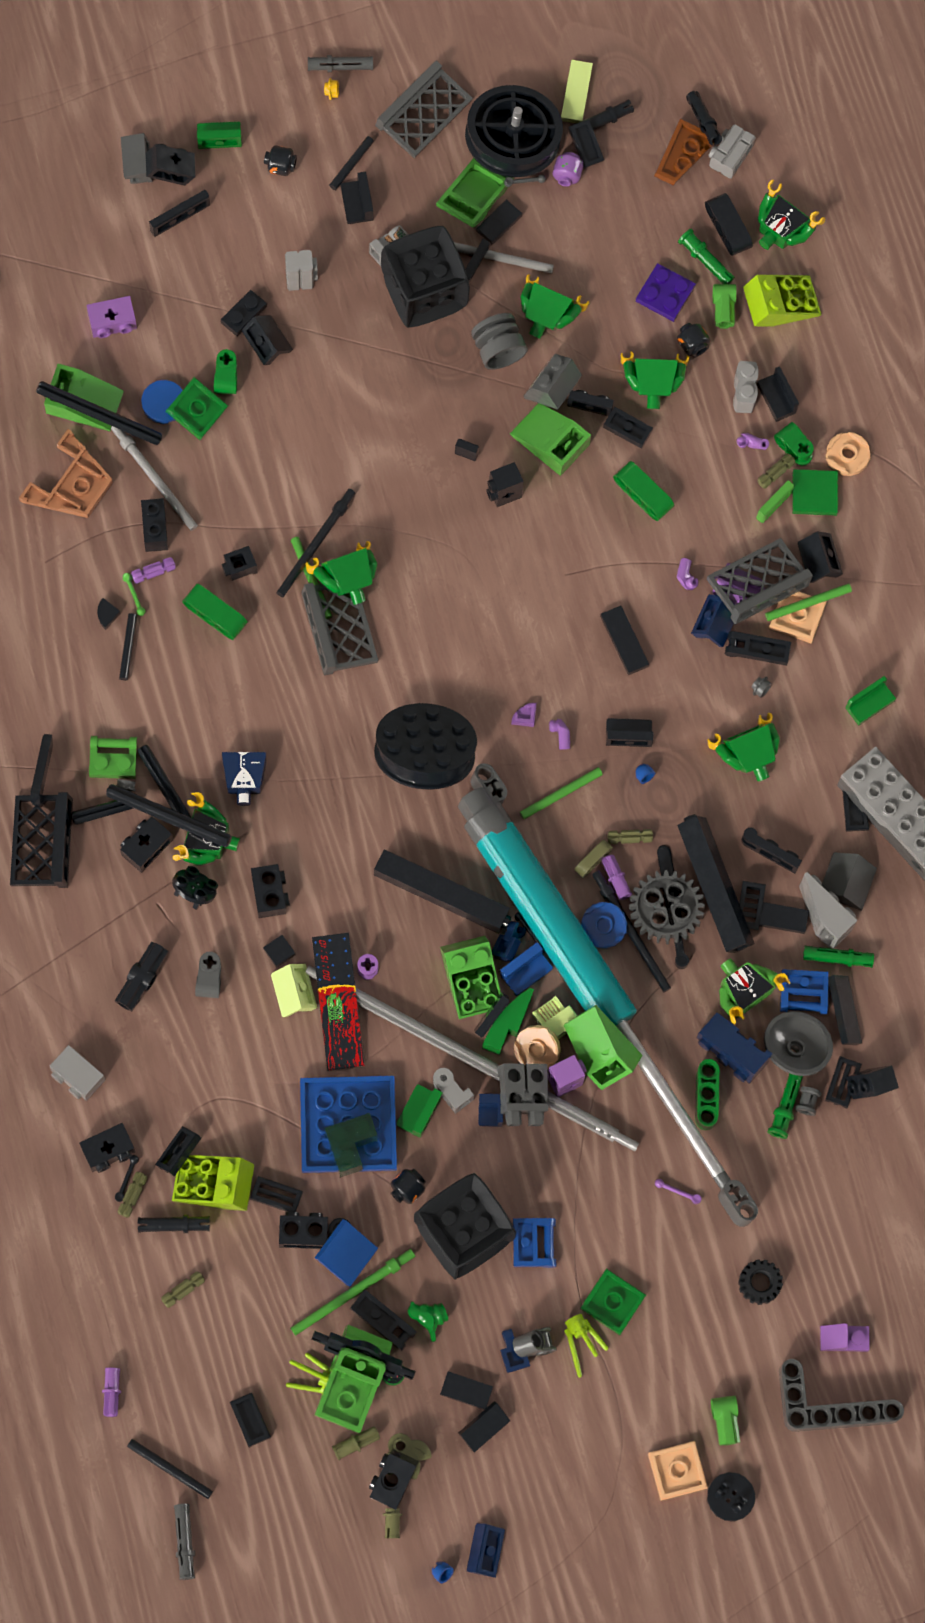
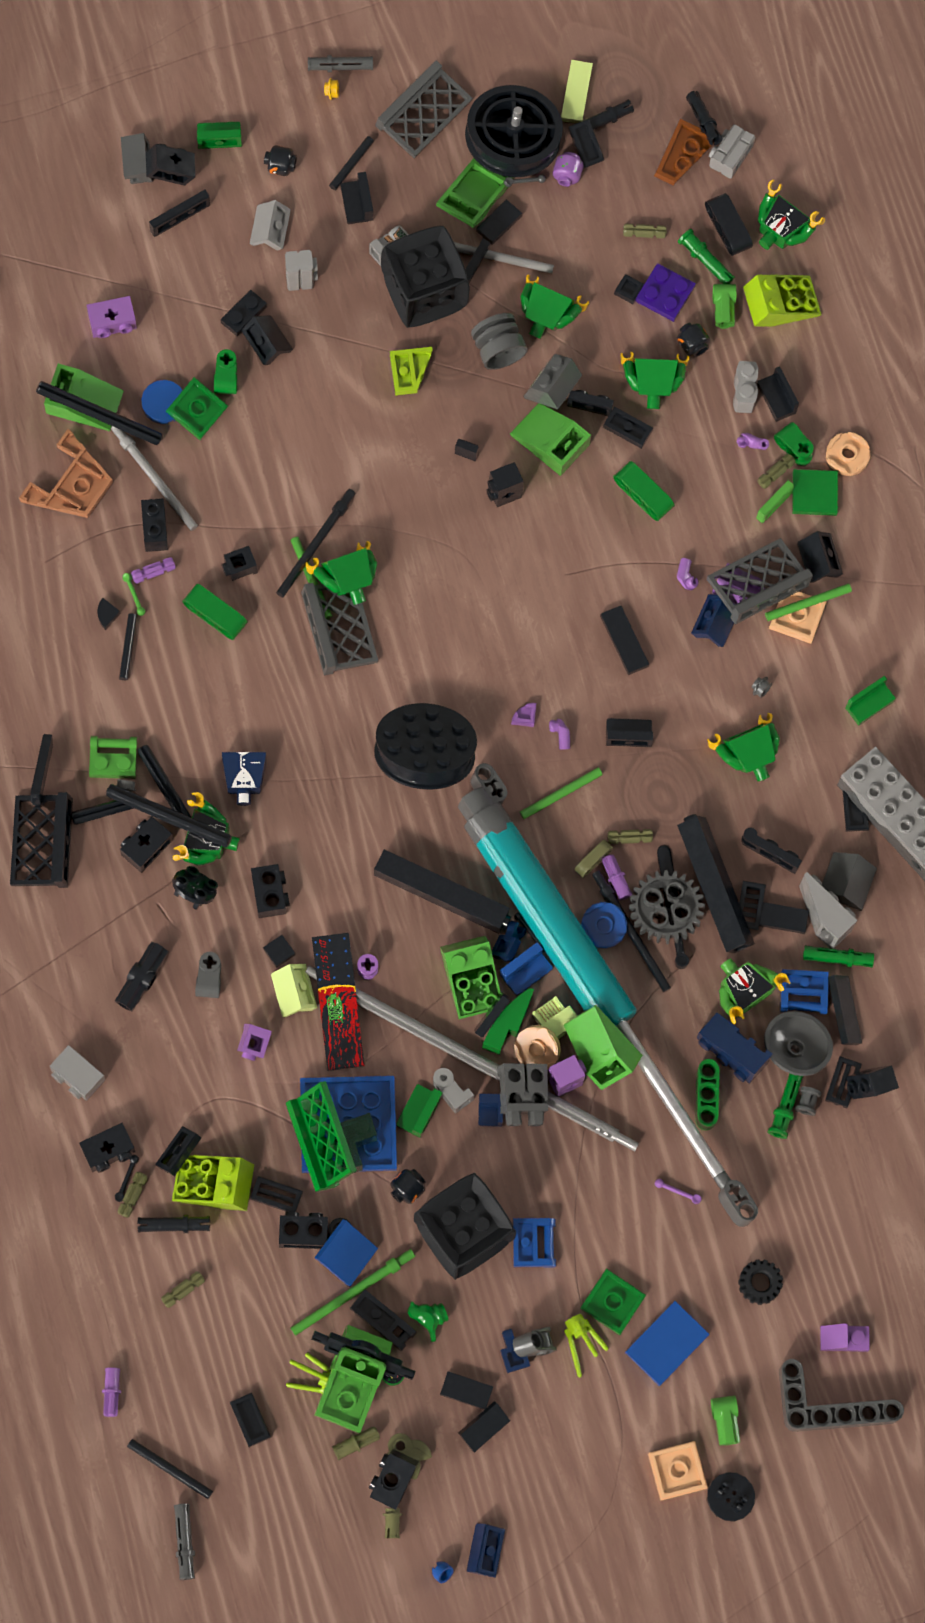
blue hinge [635,764,656,784] -> none
black plate [724,631,791,666] -> none
none -> medium lavender brick [237,1024,272,1061]
none -> light grey panel [250,200,291,250]
none -> green fence [286,1081,357,1192]
none -> lime wing [390,347,433,396]
none -> black tile [614,274,644,304]
none -> olive axle [623,223,666,238]
none -> blue tile [625,1301,710,1387]

